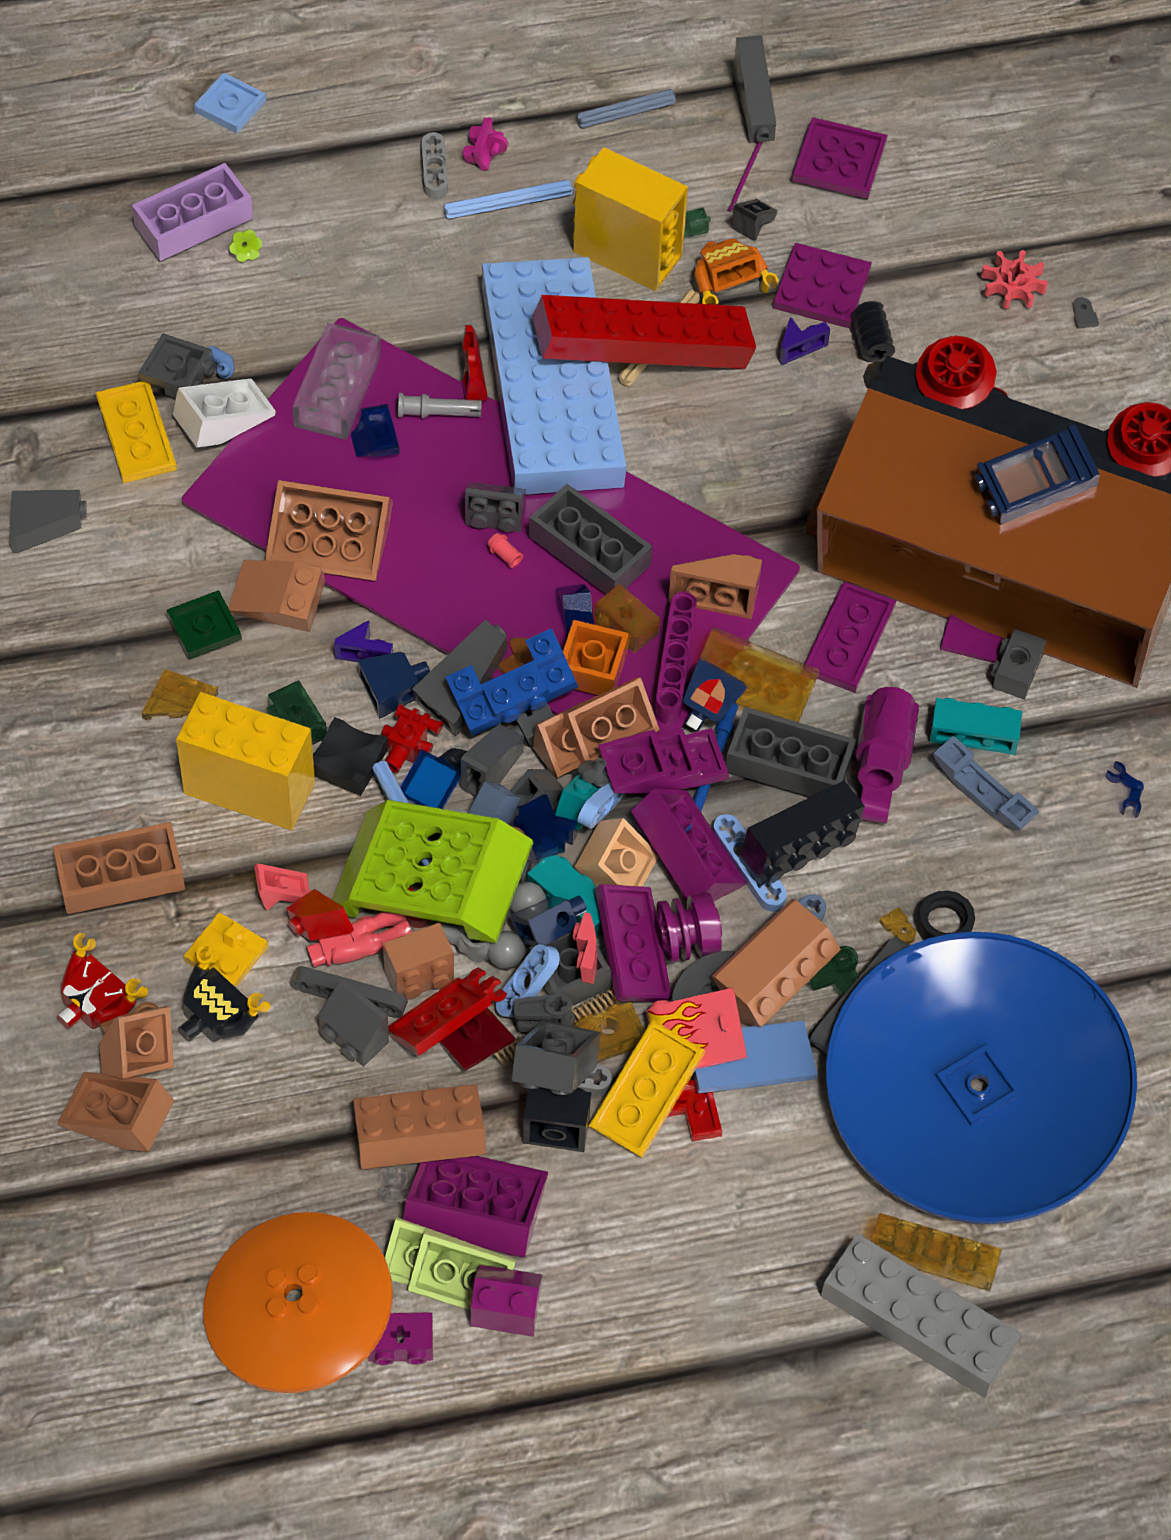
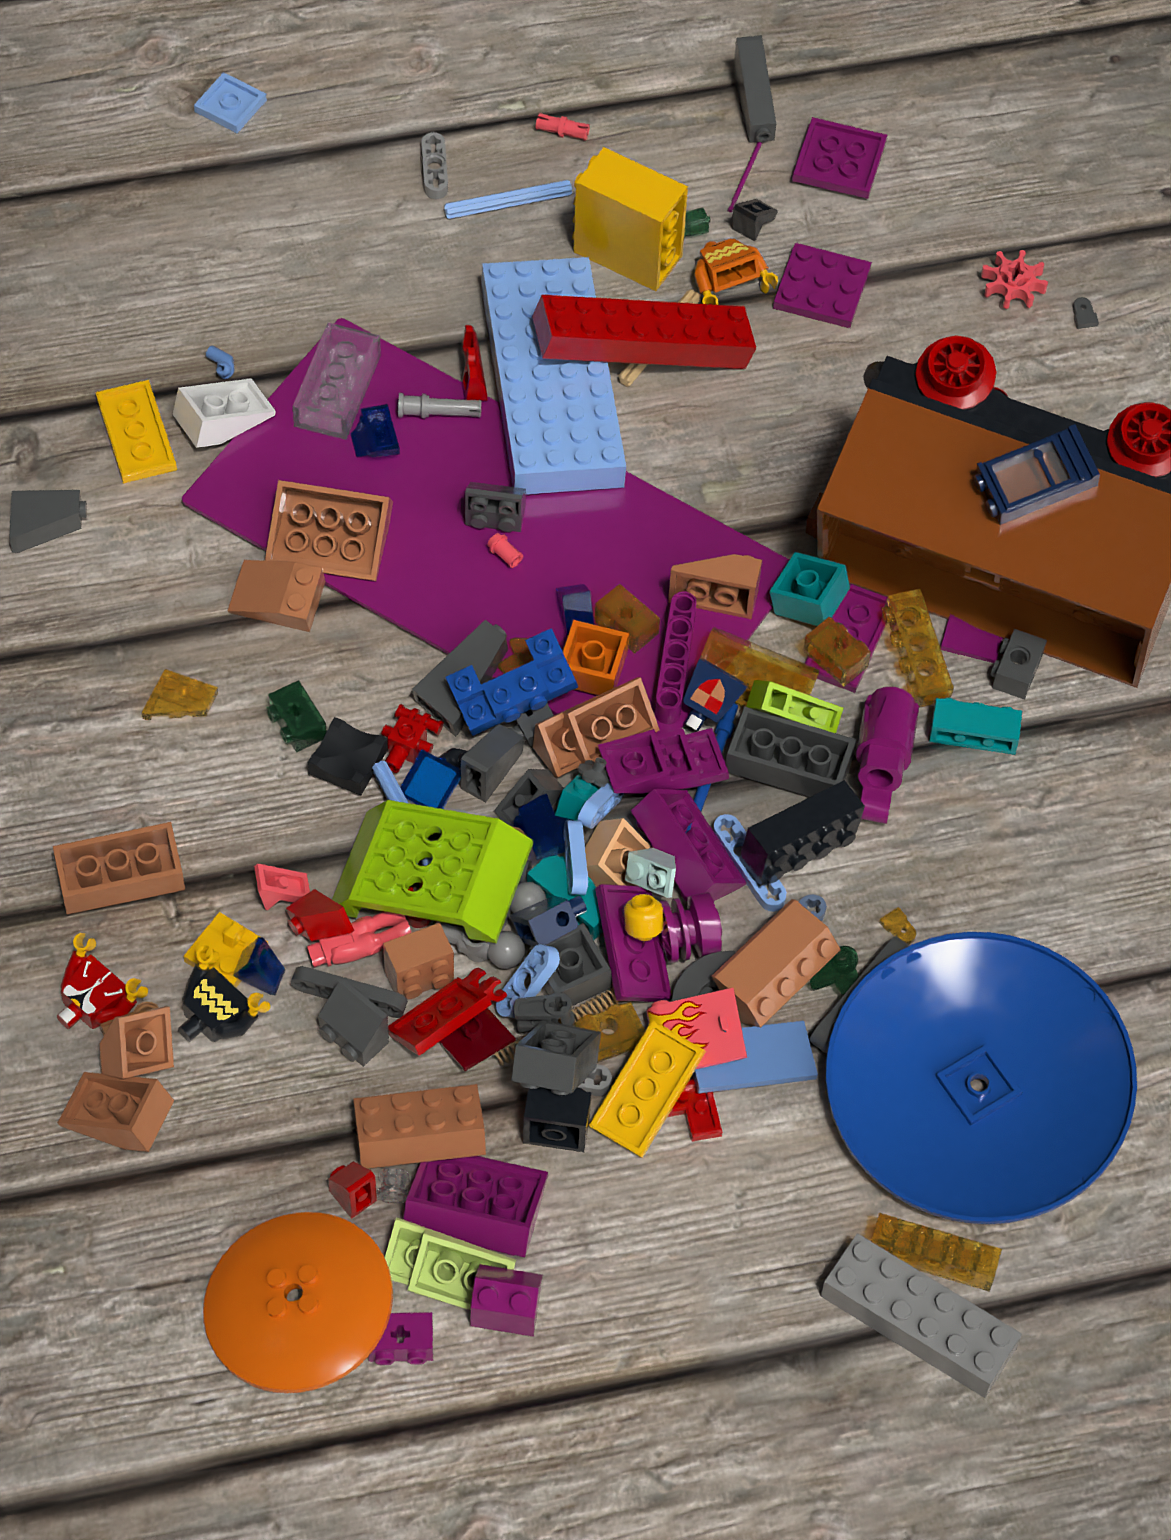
lavender brick [132,163,253,261] -> none
dark grey plate [138,333,216,398] -> none
dark green plate [166,590,242,659] -> none
yellow brick [176,692,315,831] -> none
lime plant [229,229,262,262] -> none
dark purple slope [334,621,393,663] -> none
dark blue torso [358,652,430,719] -> none
dark pink hips [463,117,508,171] -> none
sand blue brick [469,781,521,824] -> none
dark grey brick [529,484,652,600] -> none
coral slope [573,912,597,984] -> none
sand blue axle [577,89,675,128] -> none
dark purple slope [779,317,830,365] -> none
black piece [852,301,896,362] -> none
black tyre [916,890,975,940] -> none
sand blue slope [933,736,1039,831] -> none
clear blue arm [1106,761,1144,818] -> none
none -> clear blue slope [233,937,285,995]
none -> red slope [328,1161,377,1219]
none -> coral pin [536,113,590,141]
none -> light blue beam [563,820,588,895]
none -> yellow head [624,894,664,941]
none -> light aqua slope [625,848,676,898]
none -> lime slope [746,680,844,733]
none -> teal brick [770,552,850,628]
none -> clear yellow brick [803,616,871,687]
none -> clear yellow brick [882,589,954,708]

